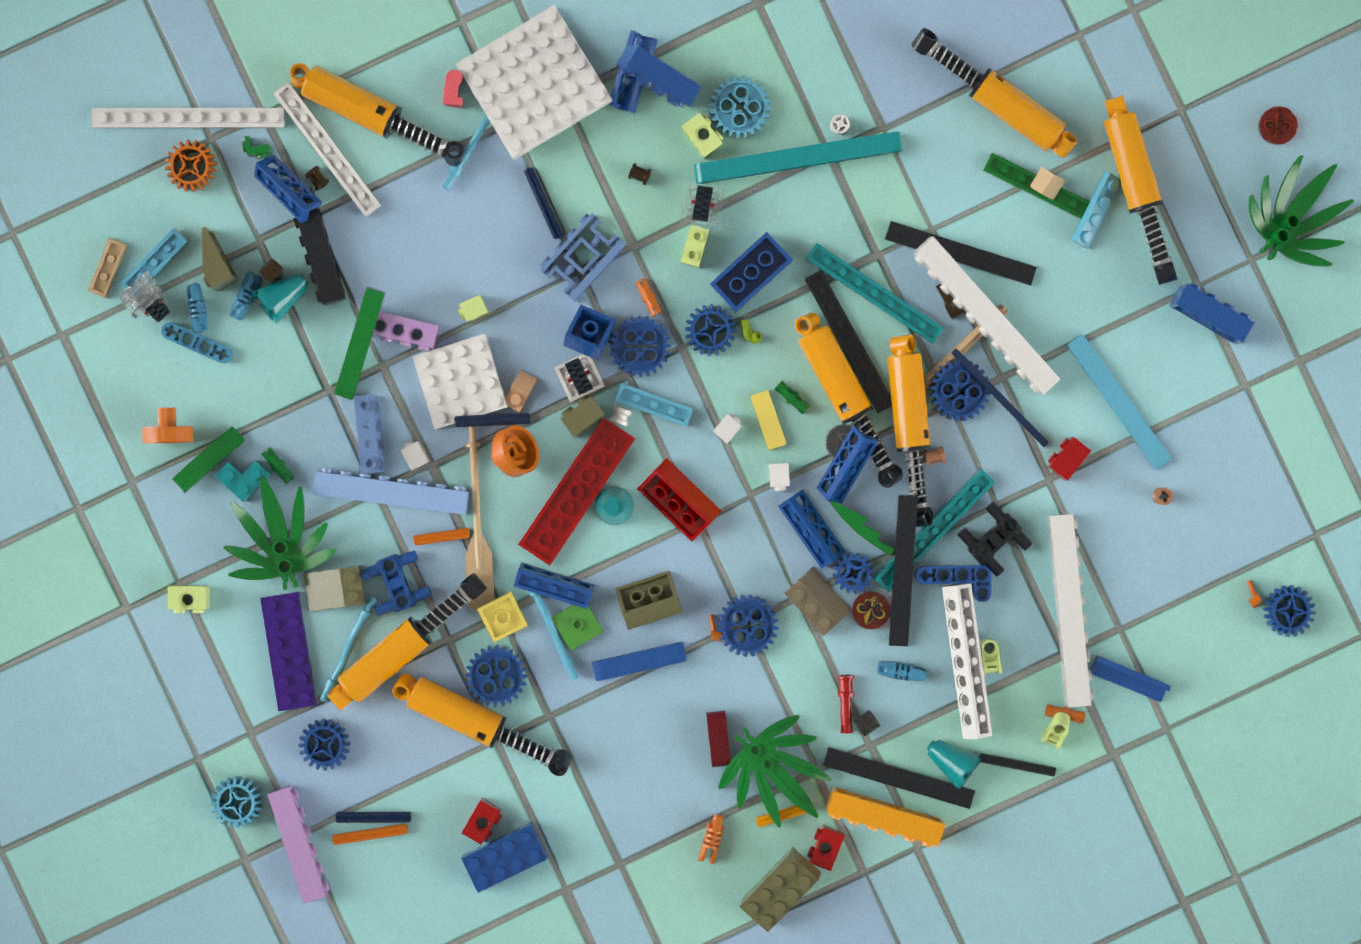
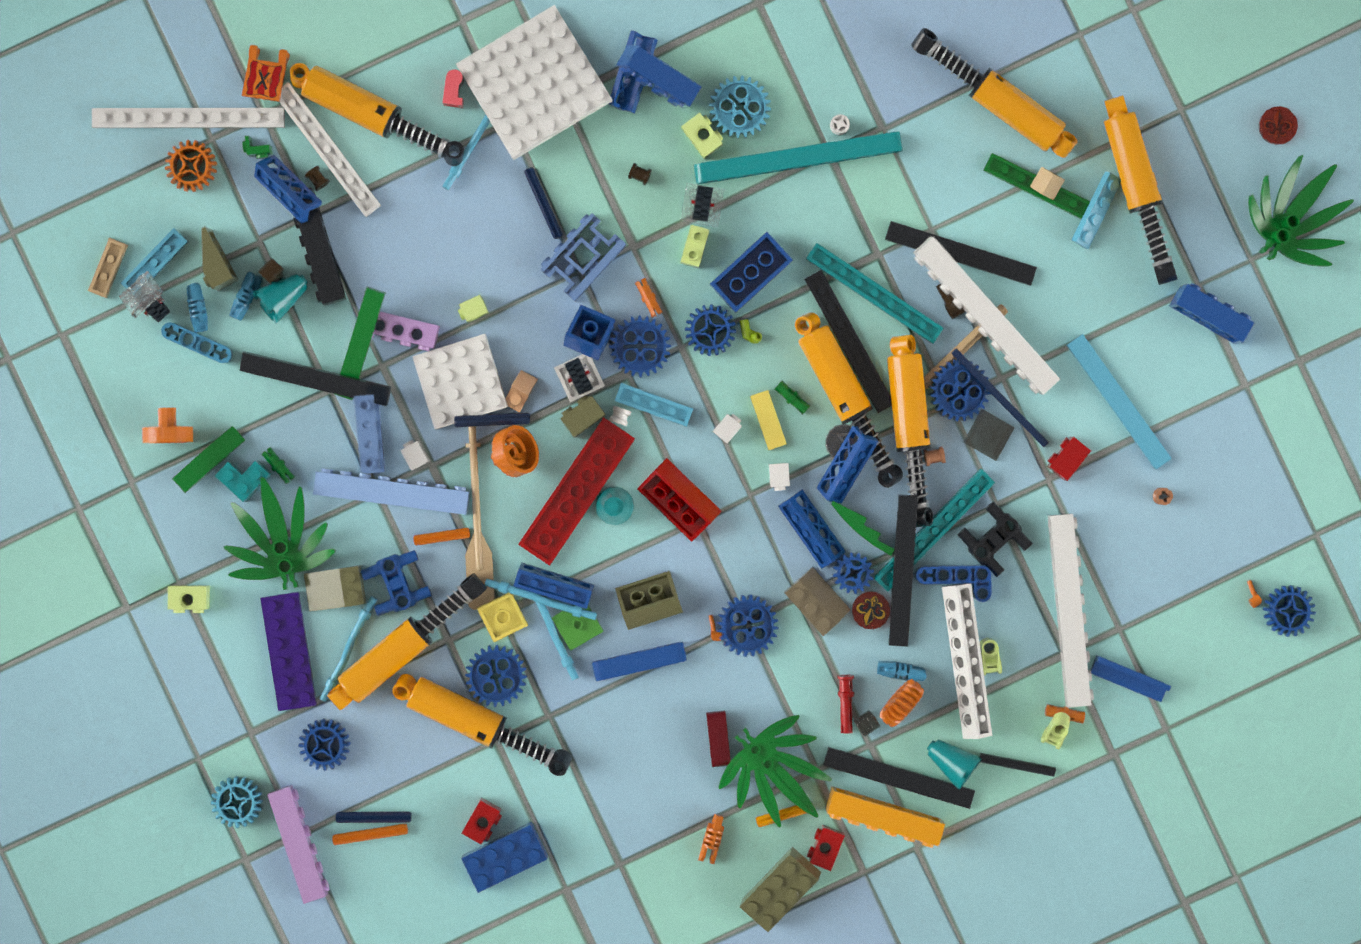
none -> black tile [239,351,391,406]
none -> flag [242,45,290,102]
none -> medium azure bar [485,579,597,620]
none -> orange gear [880,679,924,727]
none -> clear smoke tile [963,409,1015,461]

